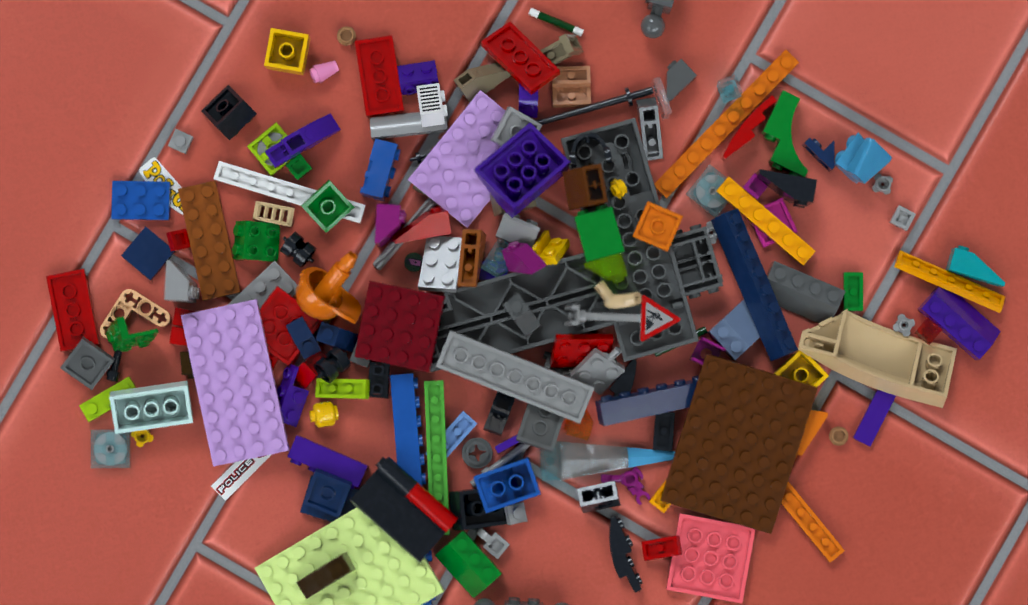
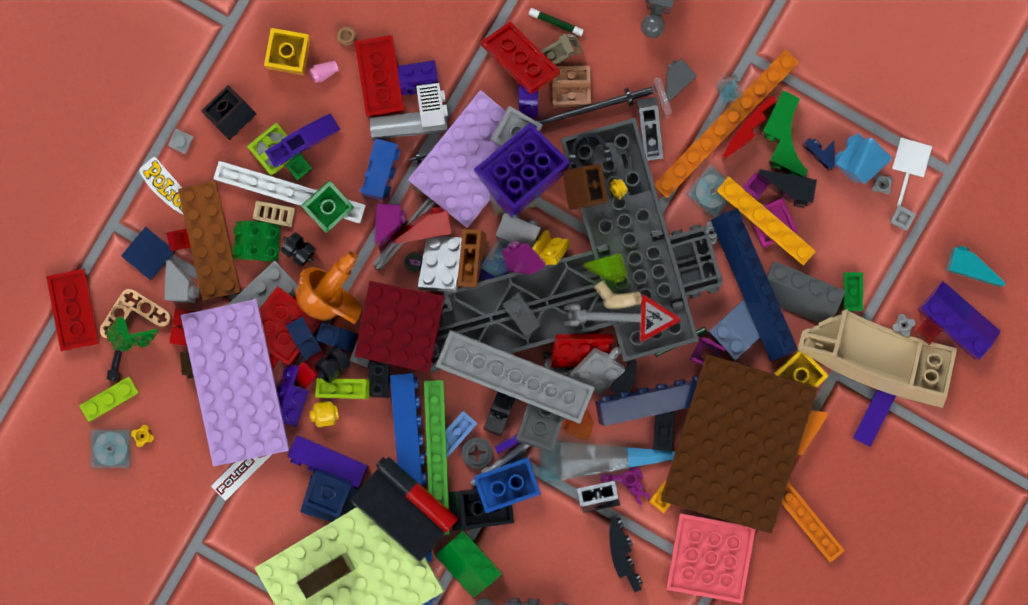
dark grey plate [60,337,115,390] -> none
light aqua brick [109,380,193,434] -> none
blue plate [111,181,171,221] -> none
dark tan slope [453,62,511,103] -> none
light grey plate [476,528,510,559] -> none
light grey plate [504,502,528,525] -> none
green brick [574,204,624,263] -> none
orange tile [632,201,683,252] -> none
red plate [641,535,682,561] -> none
medium nougat plate [829,426,848,446] -> none
light orange tile [894,250,1005,313] -> none
none -> white piece [892,138,932,206]

